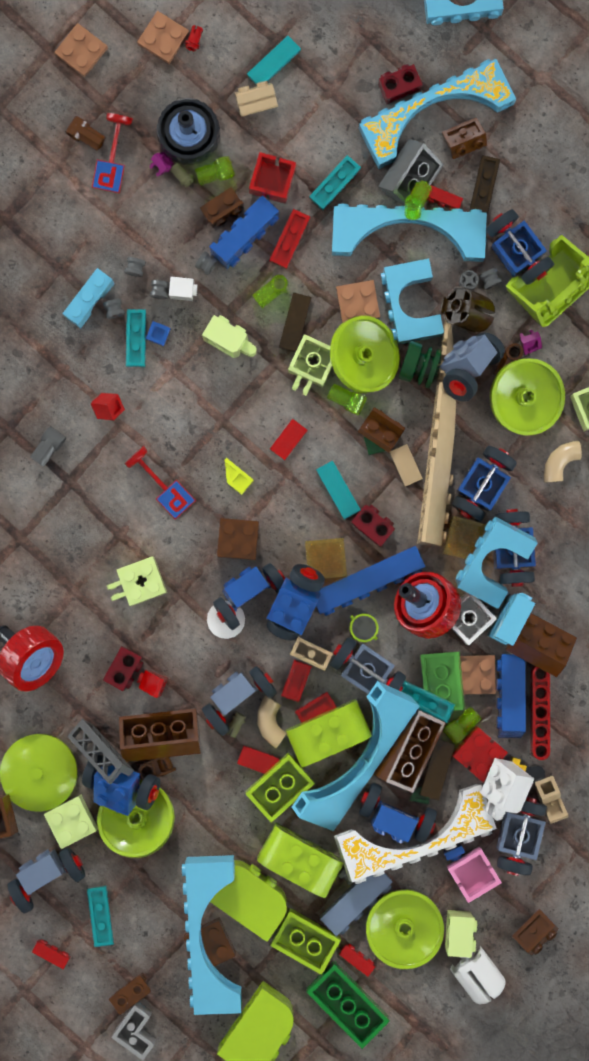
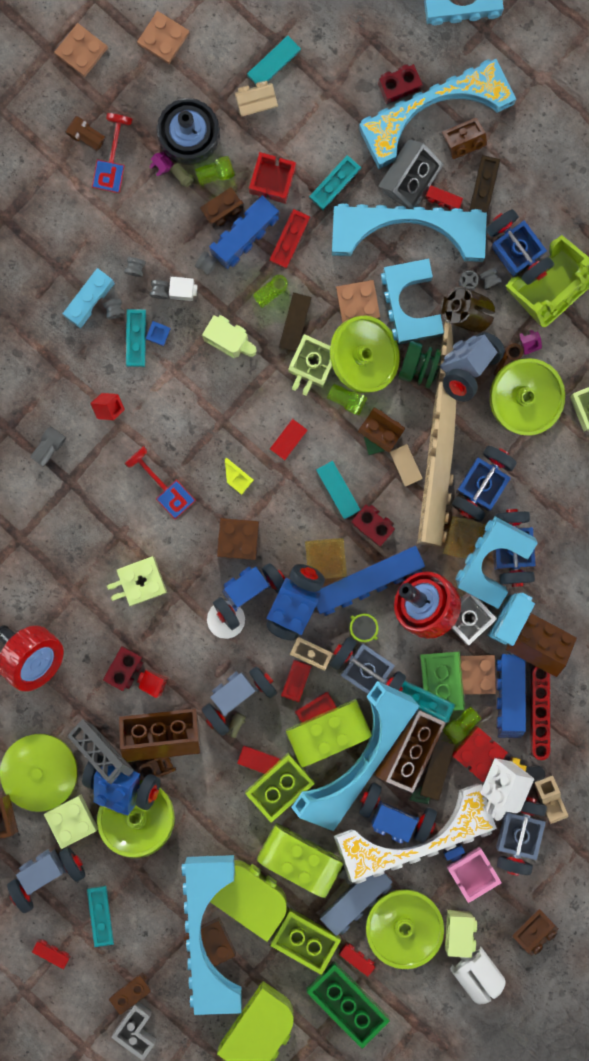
red pin [185,25,204,52] -> none
tan cylinder [257,695,286,748] -> none
clear neon green piece [404,180,432,220] -> none
tan cylinder [544,441,582,483] -> none

